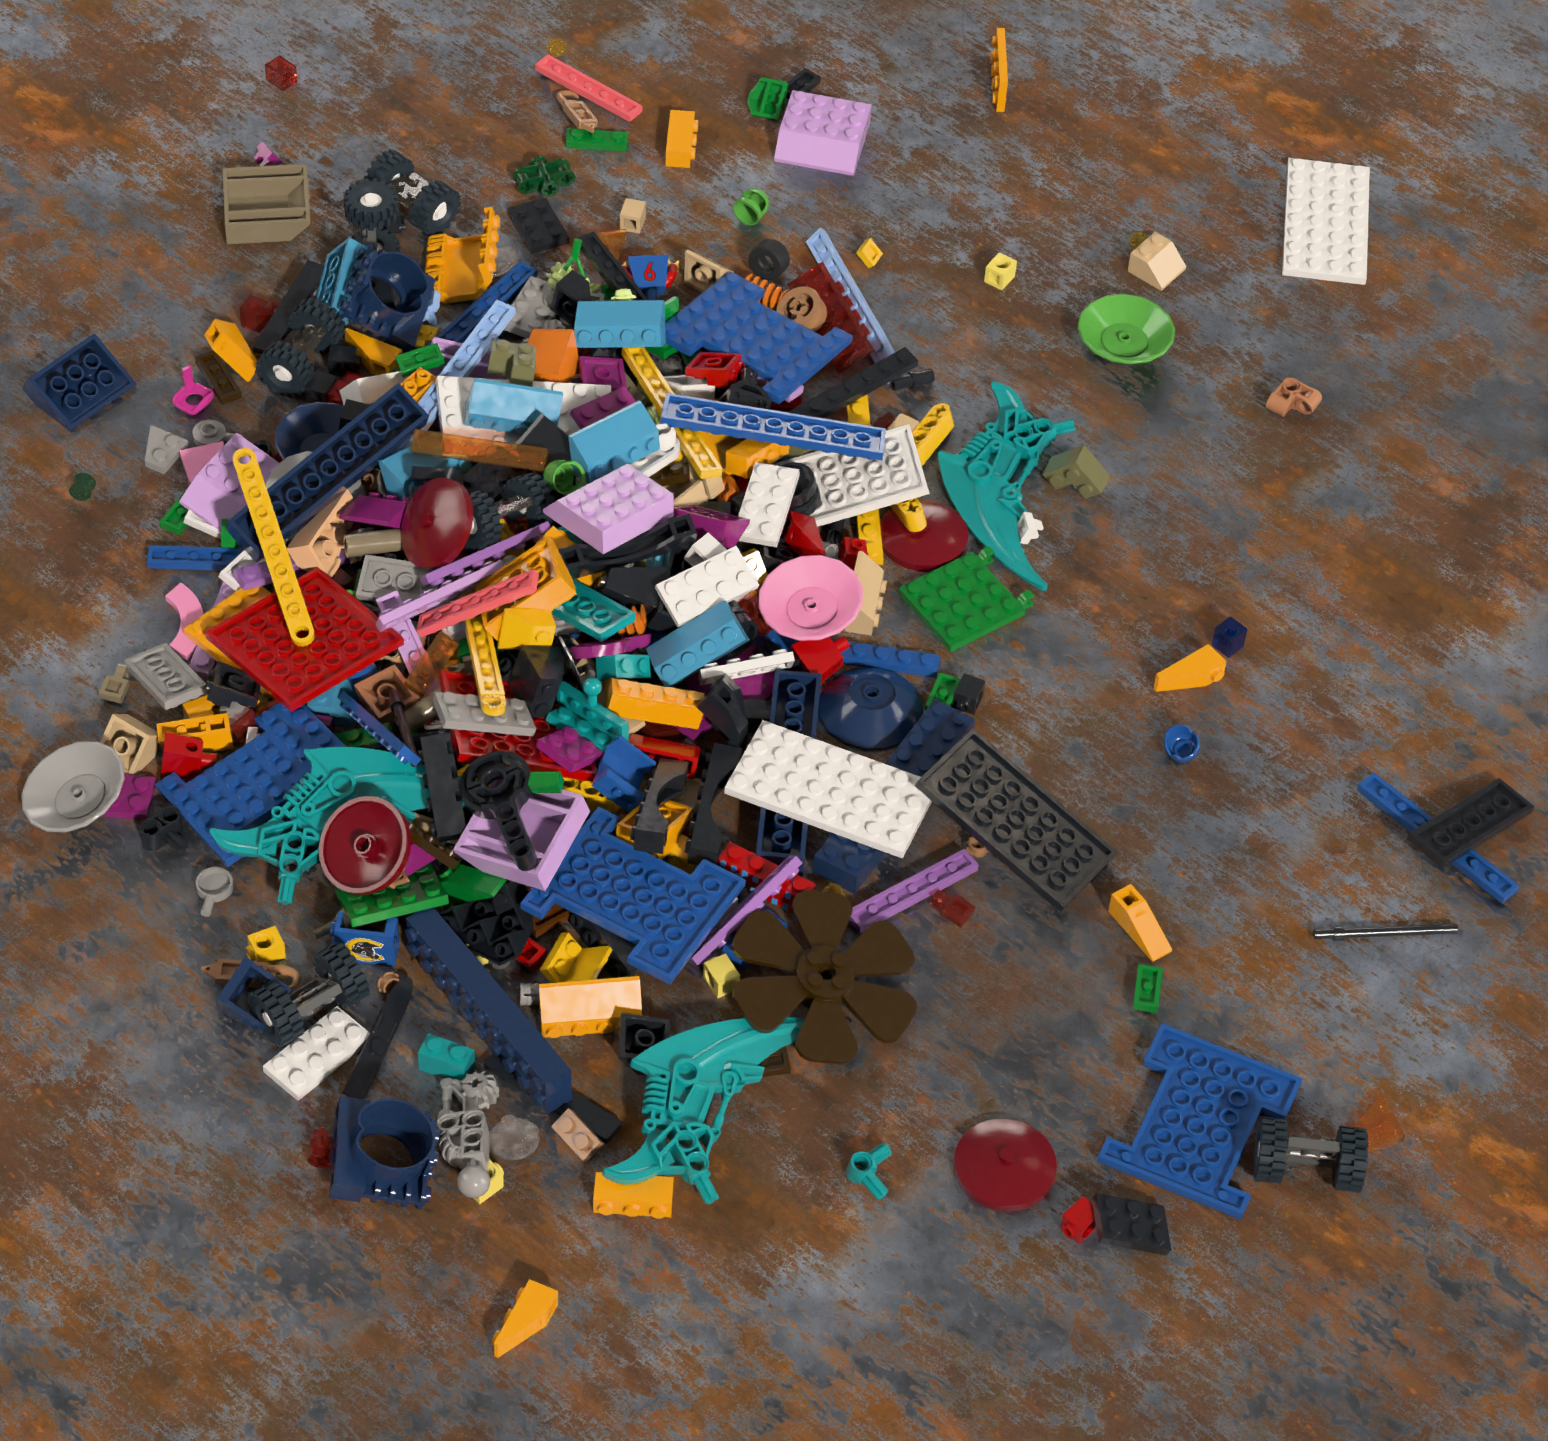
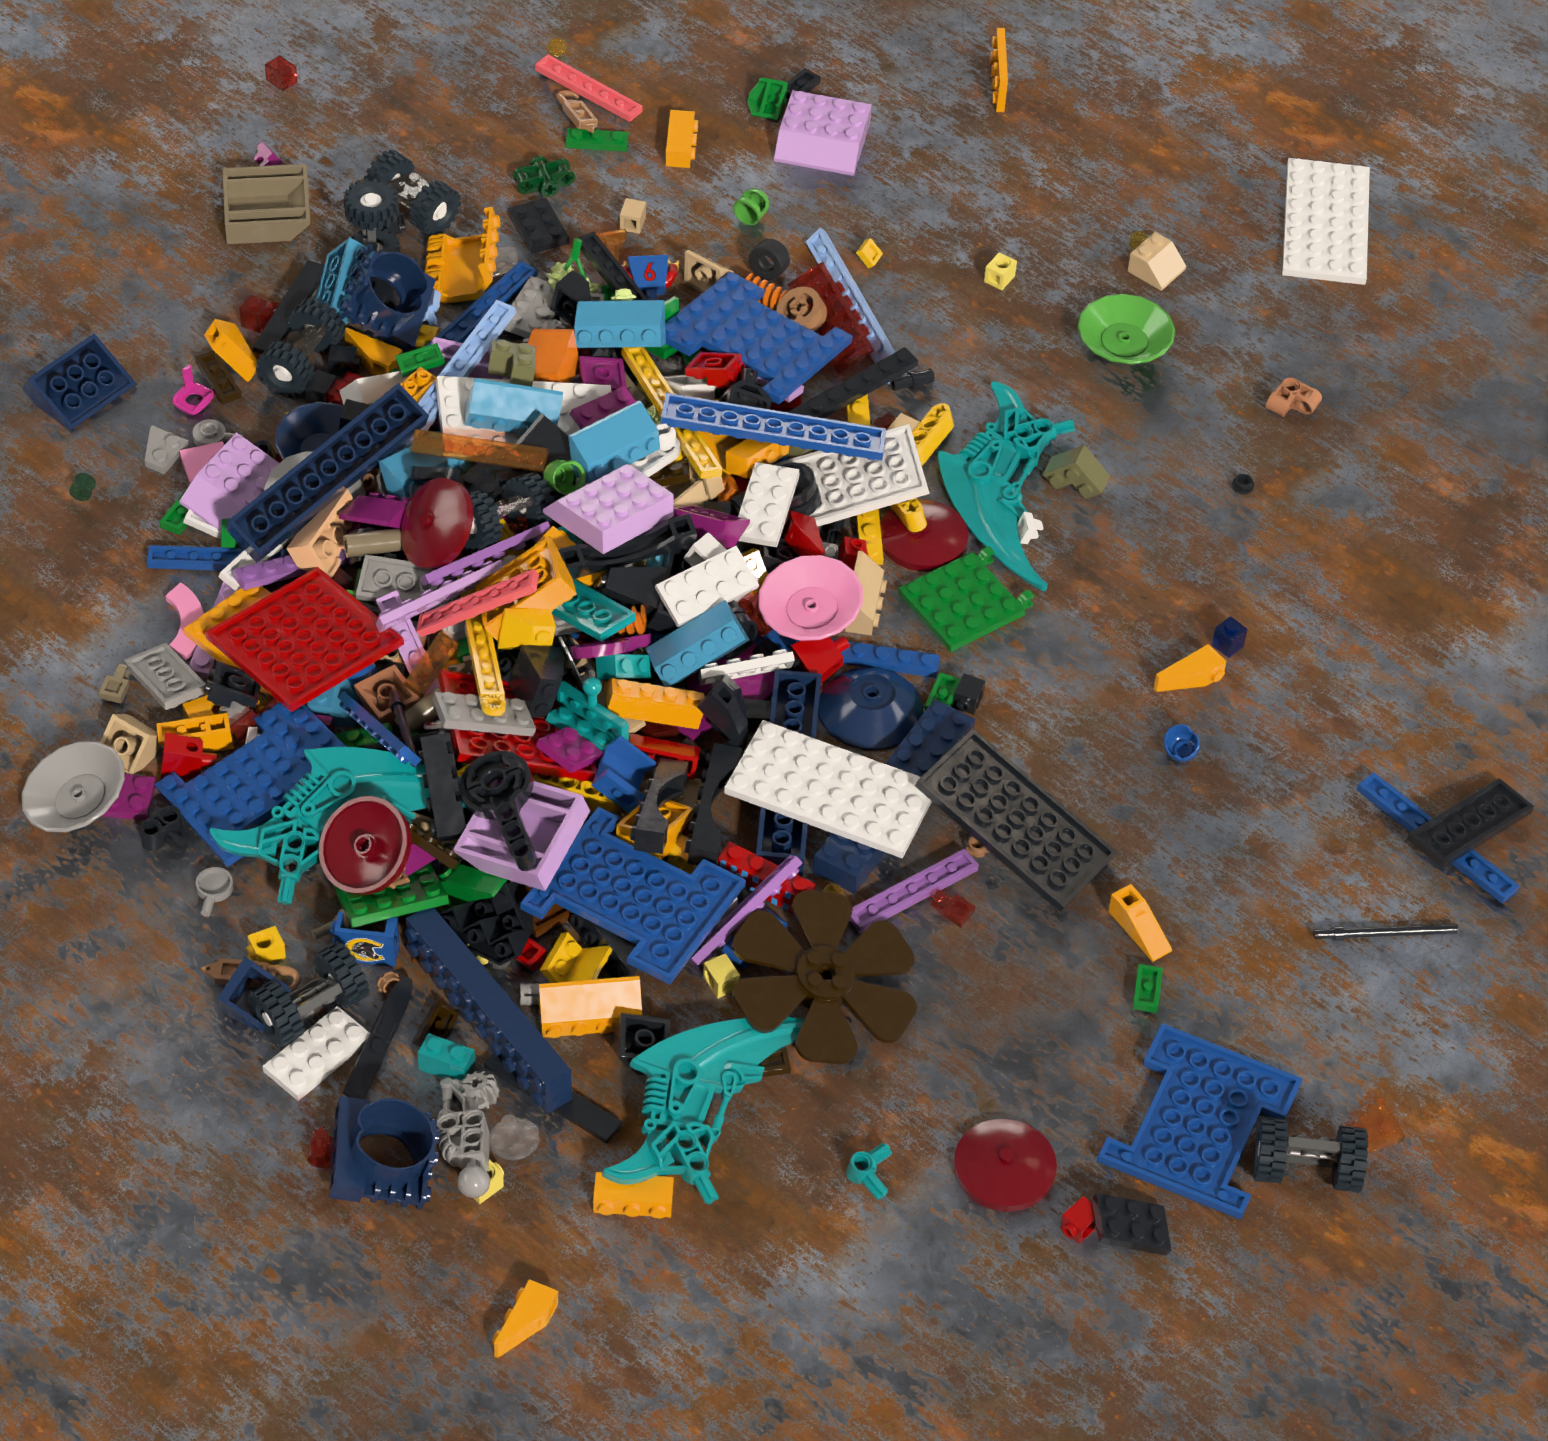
yellow plate [233,448,315,647] -> none
green piece [528,772,564,793] -> none
medium nougat plate [551,1108,604,1162] -> none
none -> dark brown slope [411,1000,460,1047]
none -> black plate [1232,474,1254,494]

